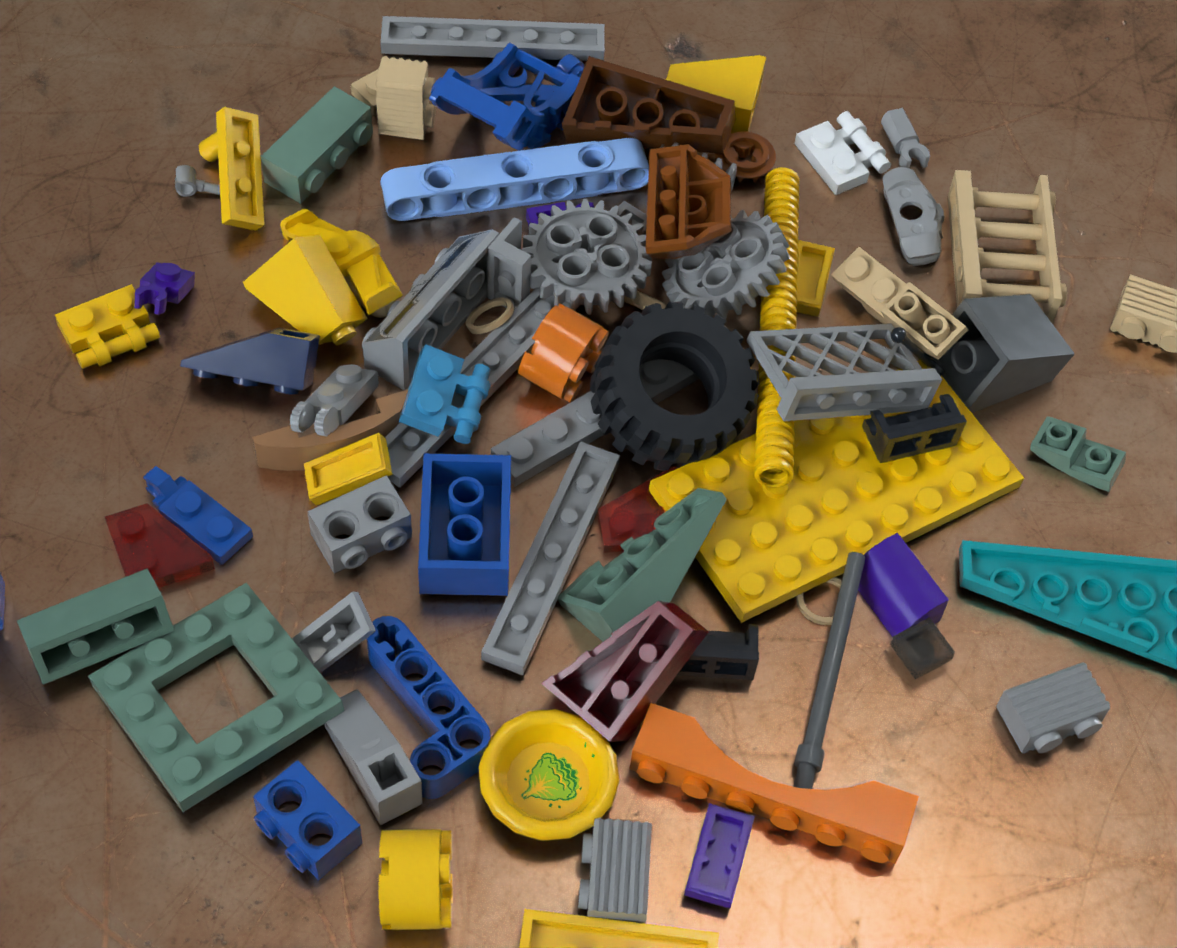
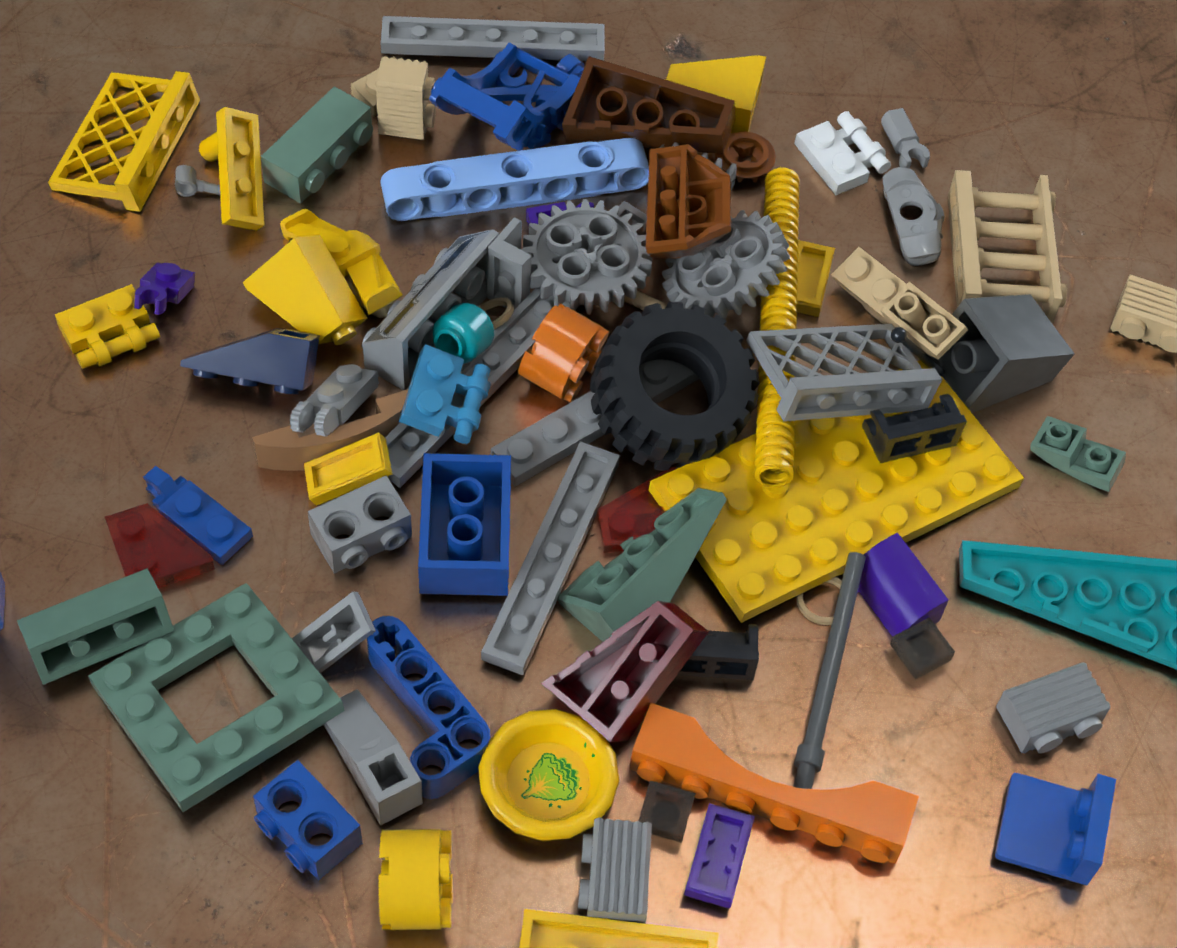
none -> yellow fence [48,71,200,212]
none -> teal head [432,303,494,364]
none -> clear smoke plate [638,780,696,843]
none -> blue bracket [995,773,1116,886]

